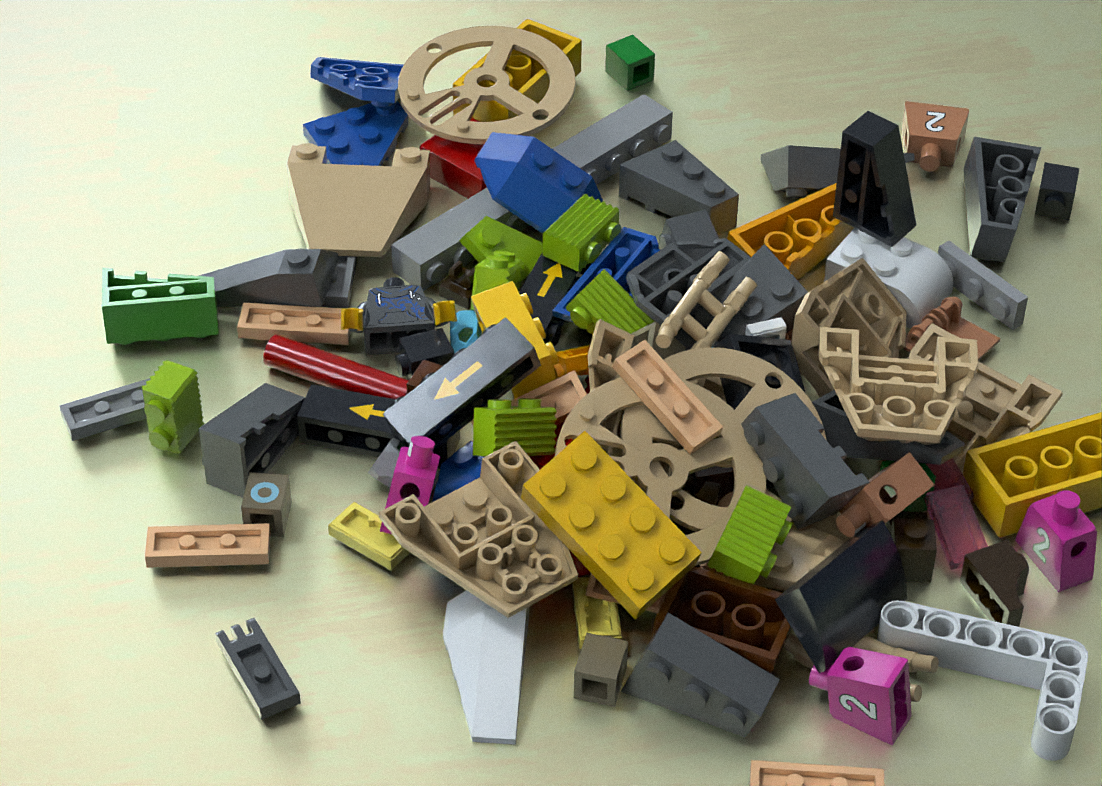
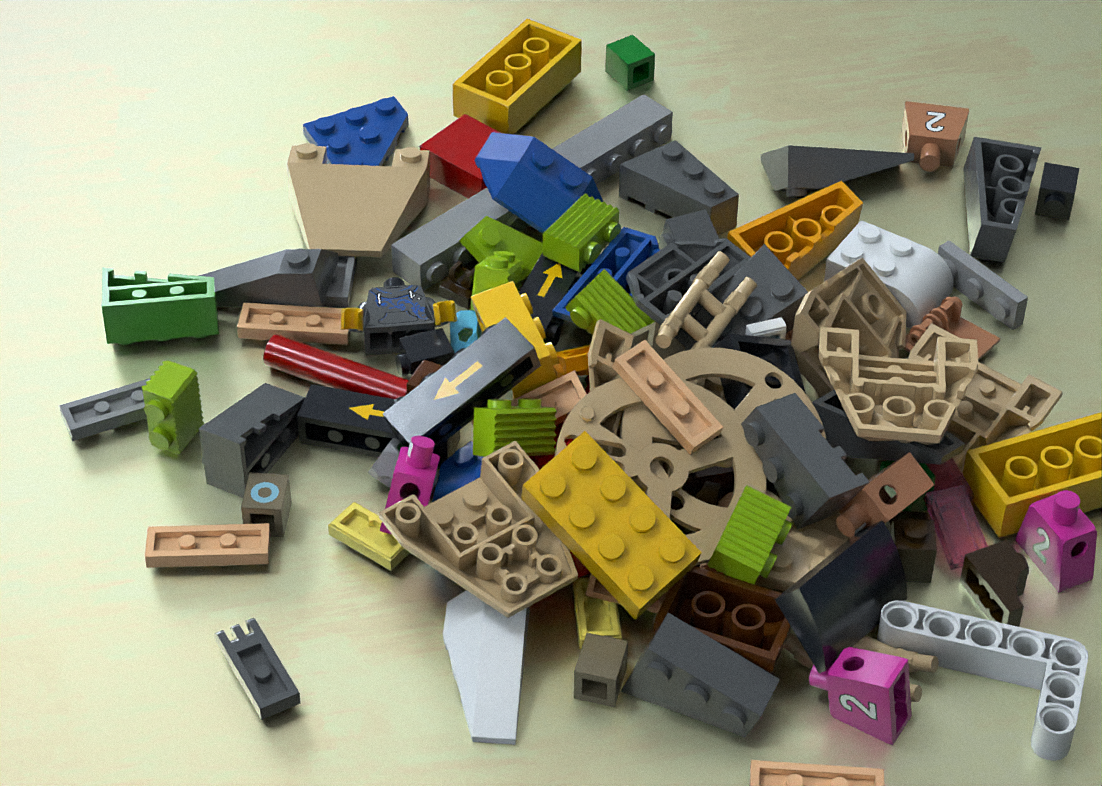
blue plate [310,57,403,107] -> none
tan piece [398,26,575,144] -> none
black wedge [833,111,917,247] -> none

